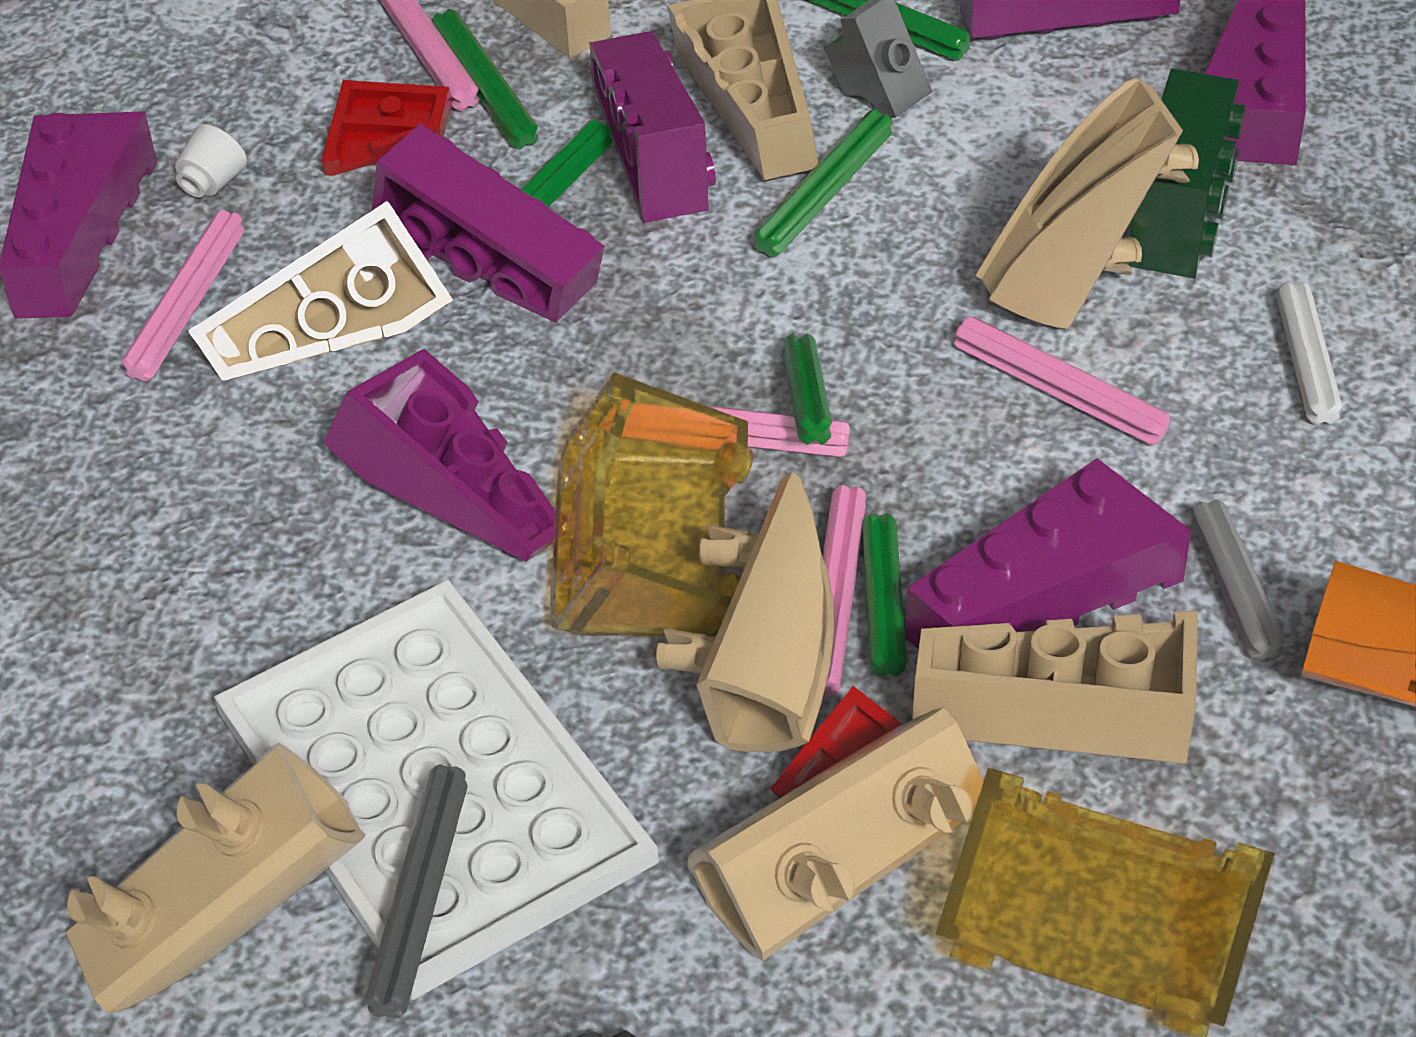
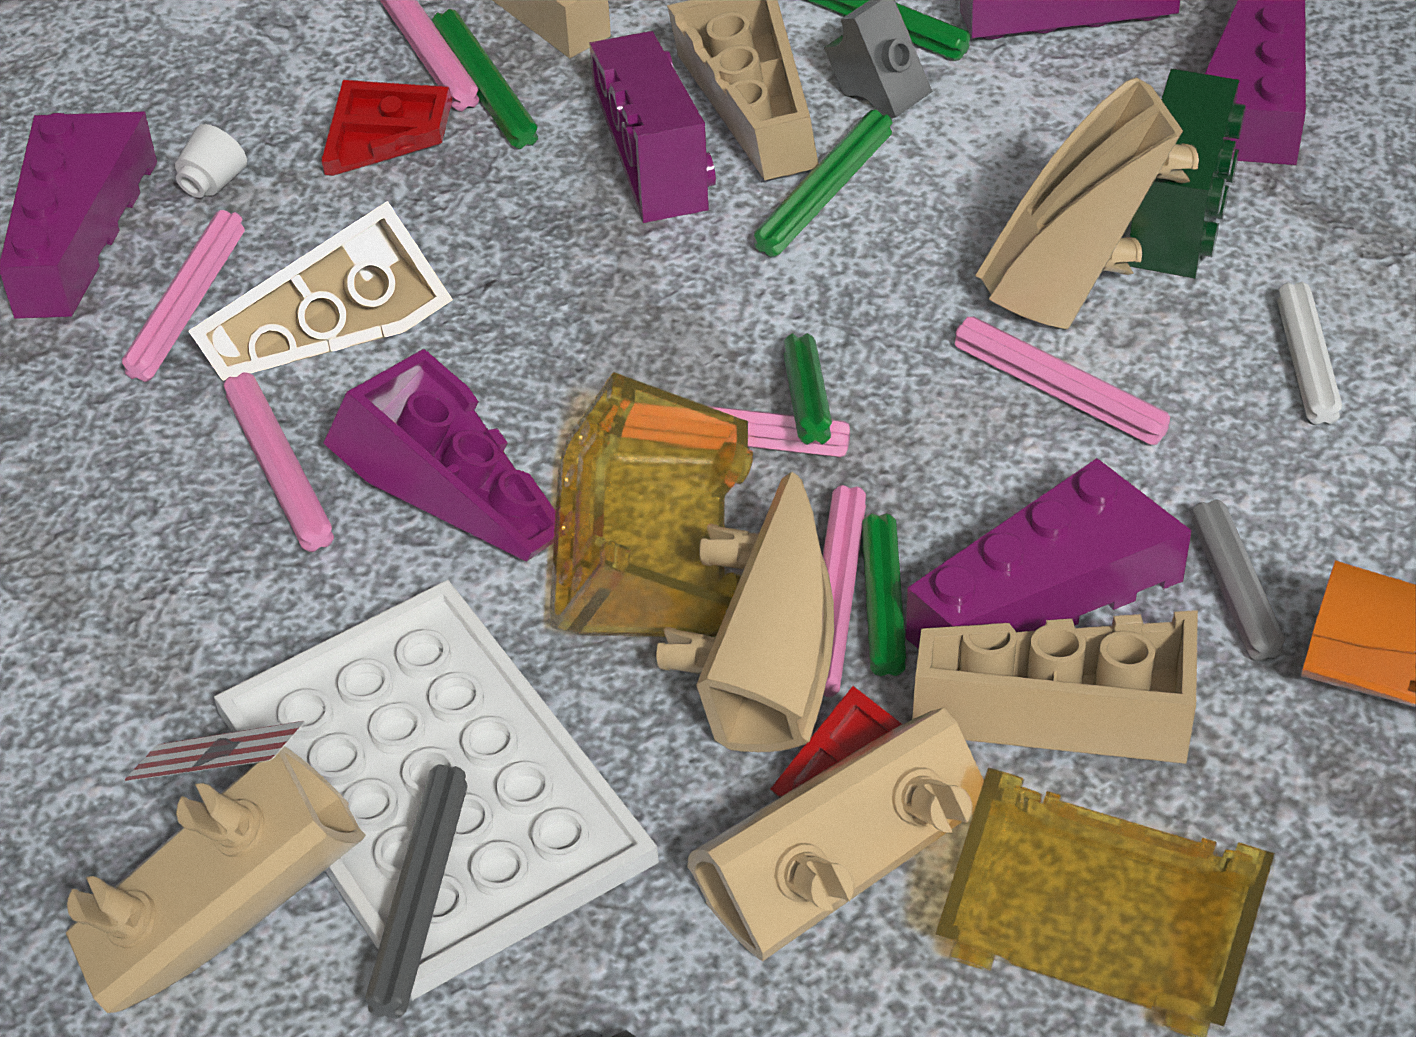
magenta wedge [372,123,605,323] -> none
green axle [520,119,613,207] -> none
none -> sticker [125,721,305,782]
none -> bright pink axle [223,372,334,552]

